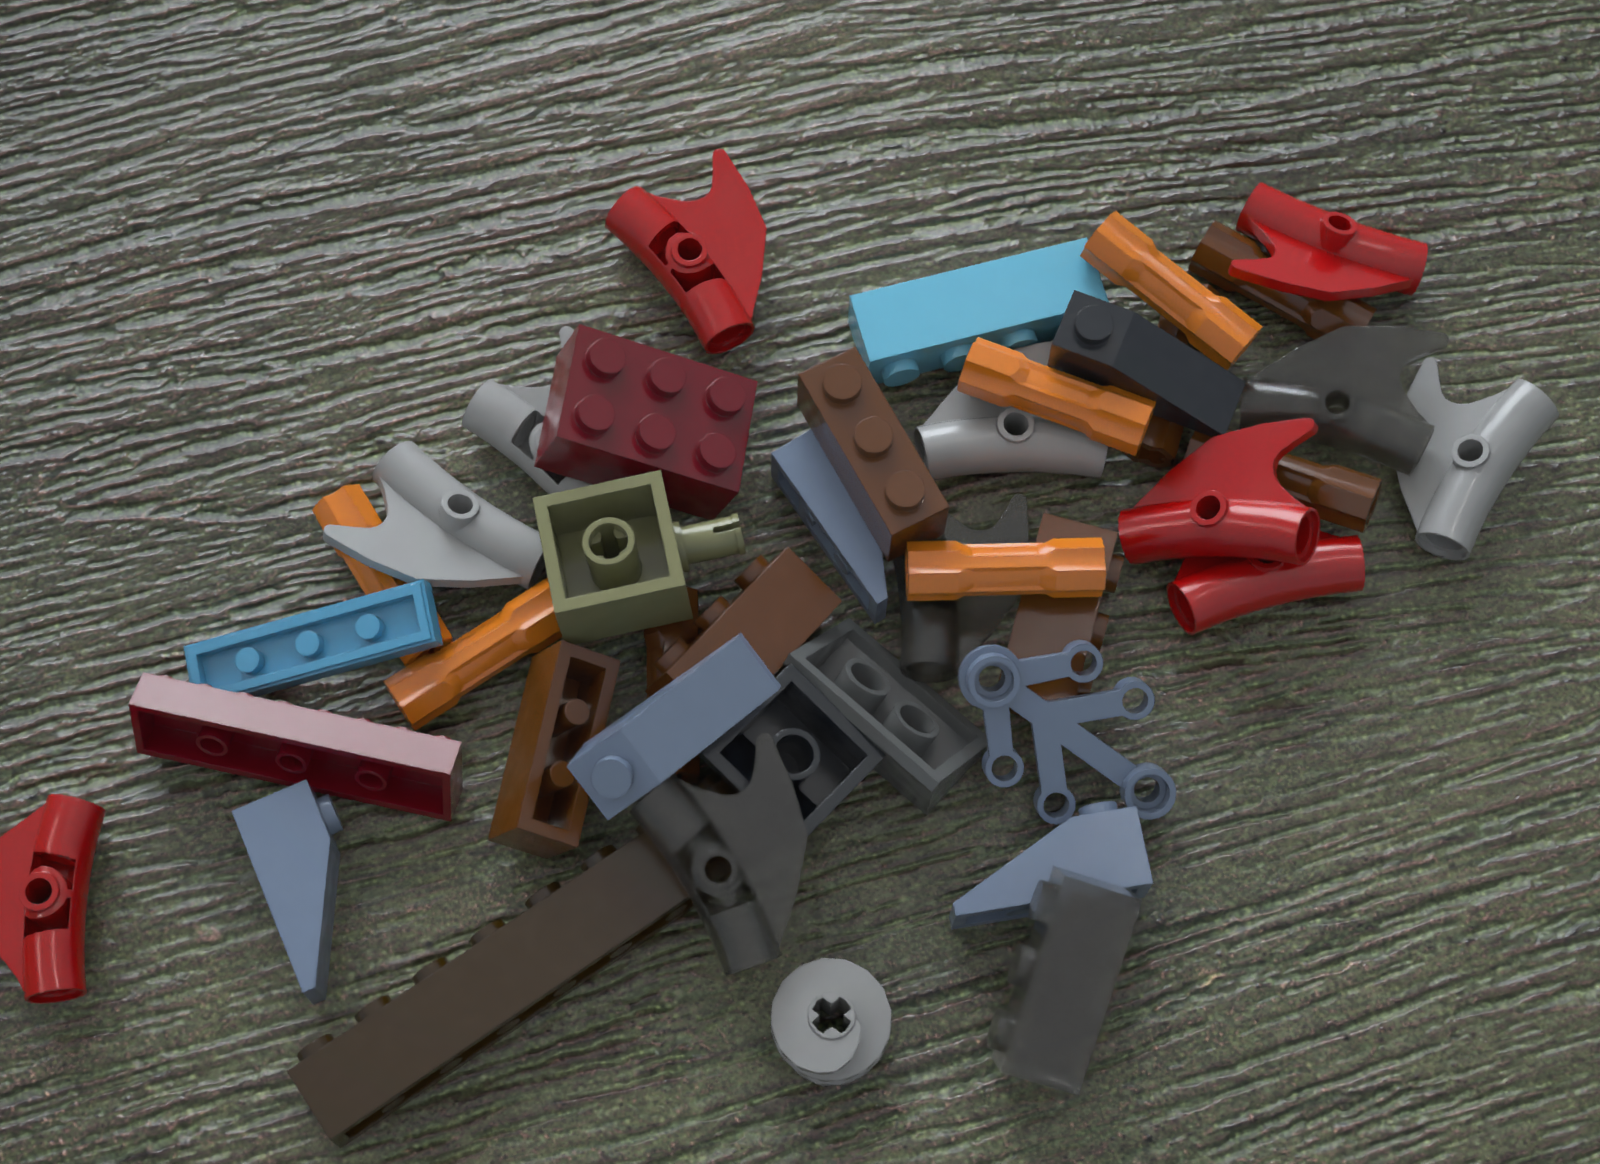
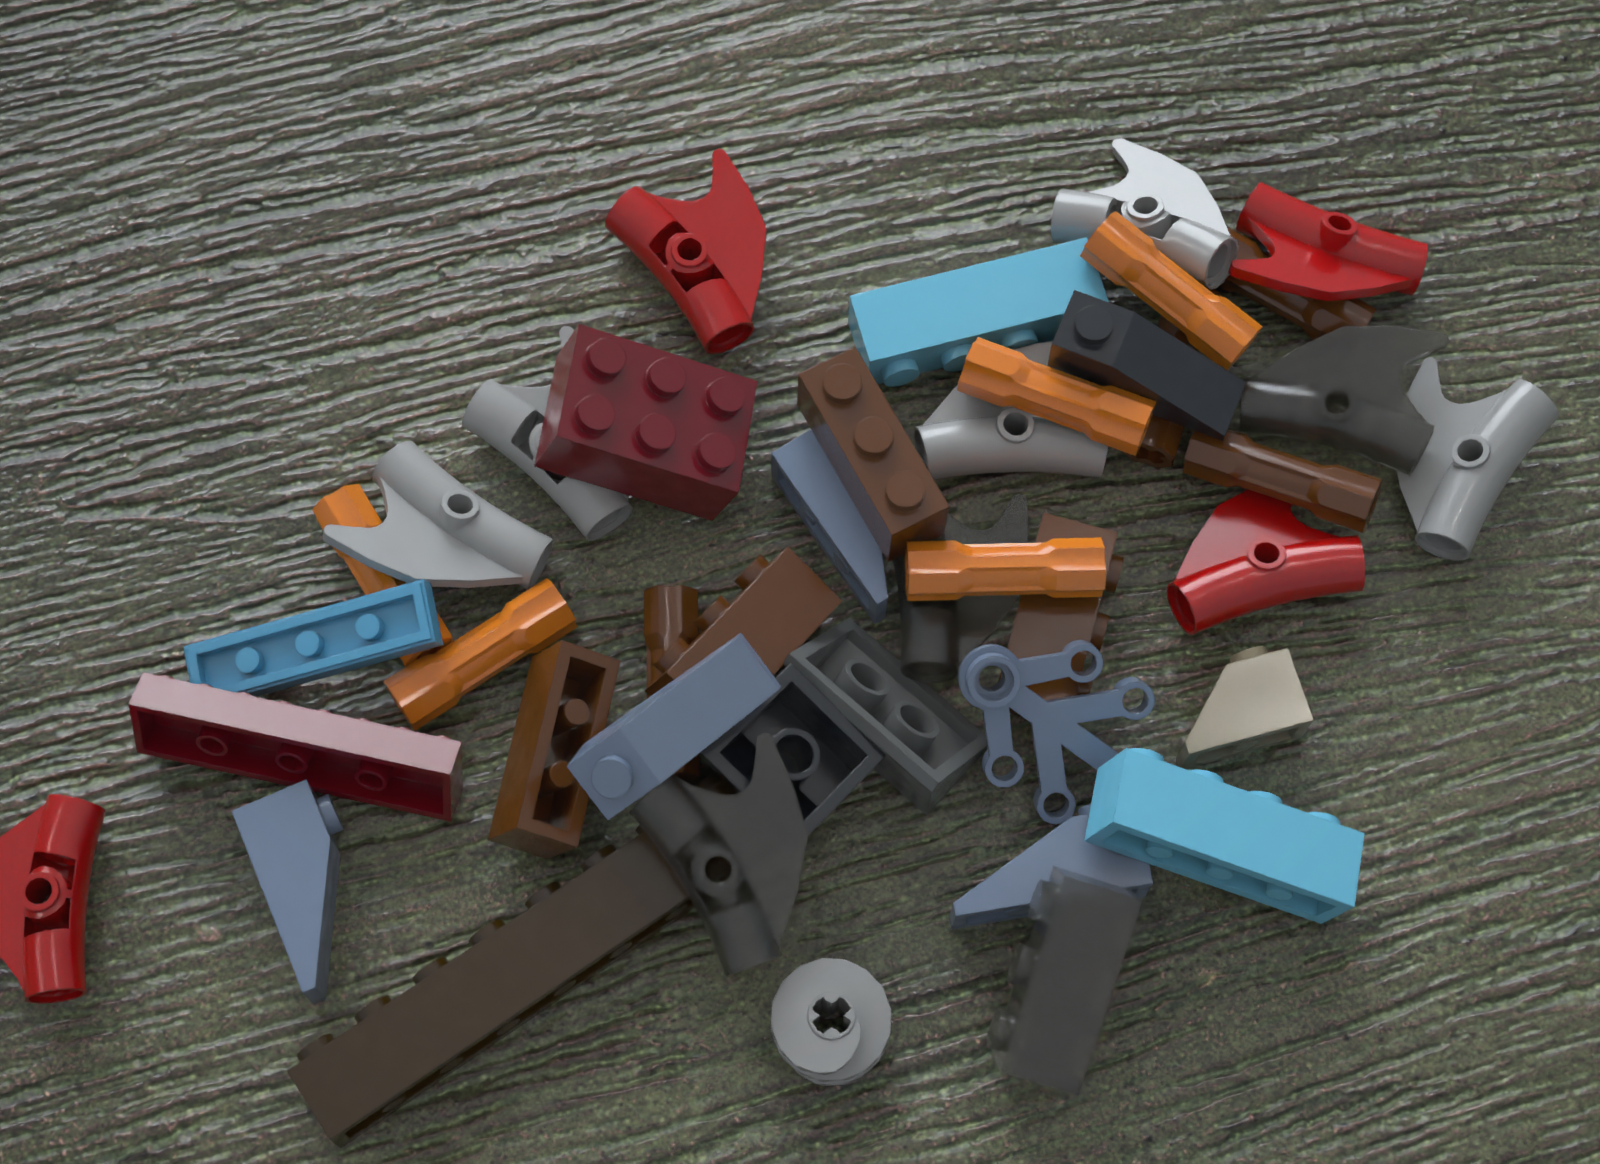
olive brick [532,470,746,644] -> none
red pin [1118,418,1320,565] -> none
none -> light grey pin [1051,138,1239,289]
none -> medium azure brick [1084,748,1365,924]
none -> slope [1176,646,1314,769]

